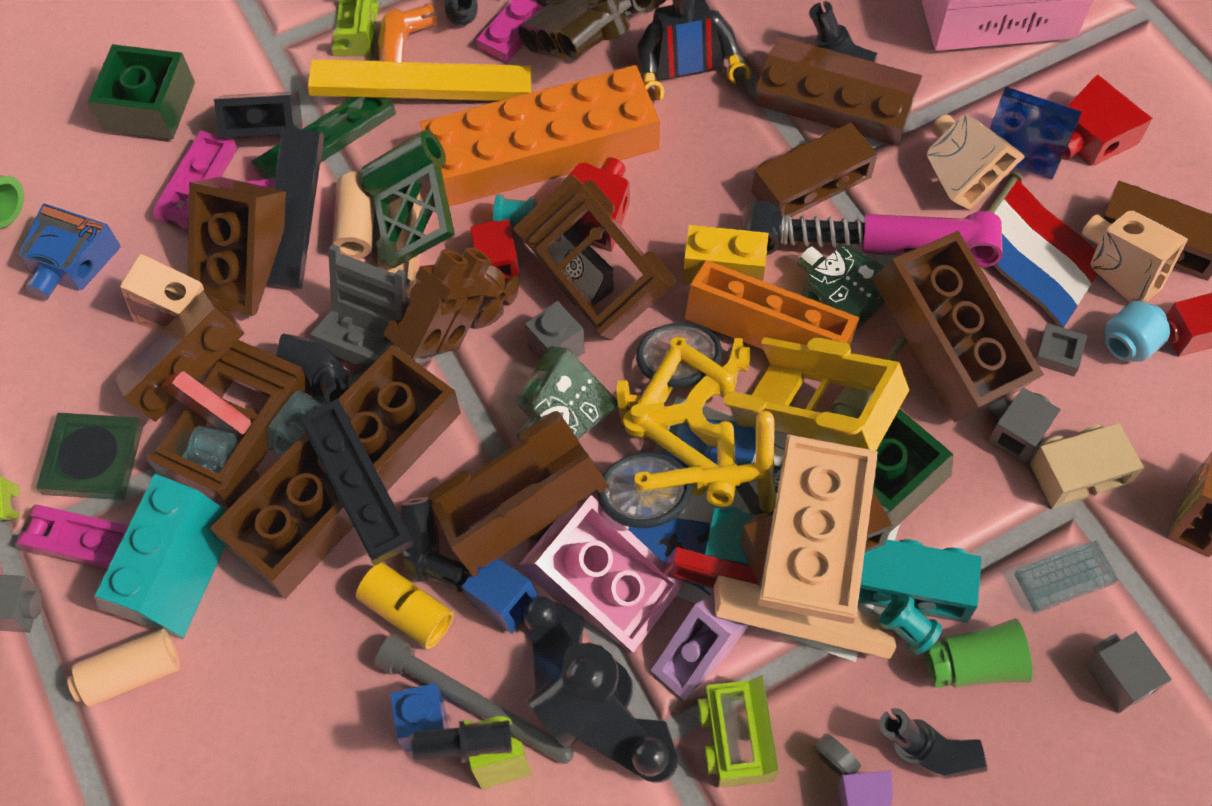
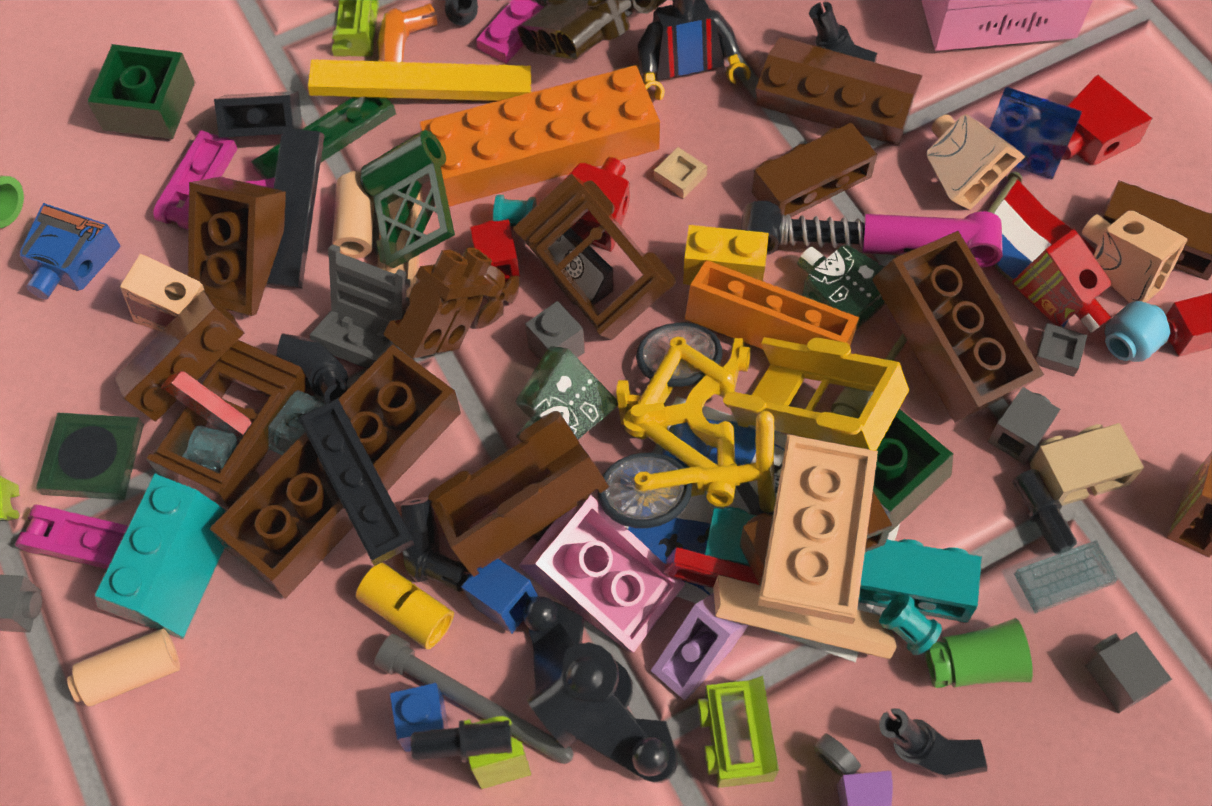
none -> tan tile [654,147,707,199]
none -> red torso [1011,229,1111,333]
none -> black axle [1013,469,1077,554]

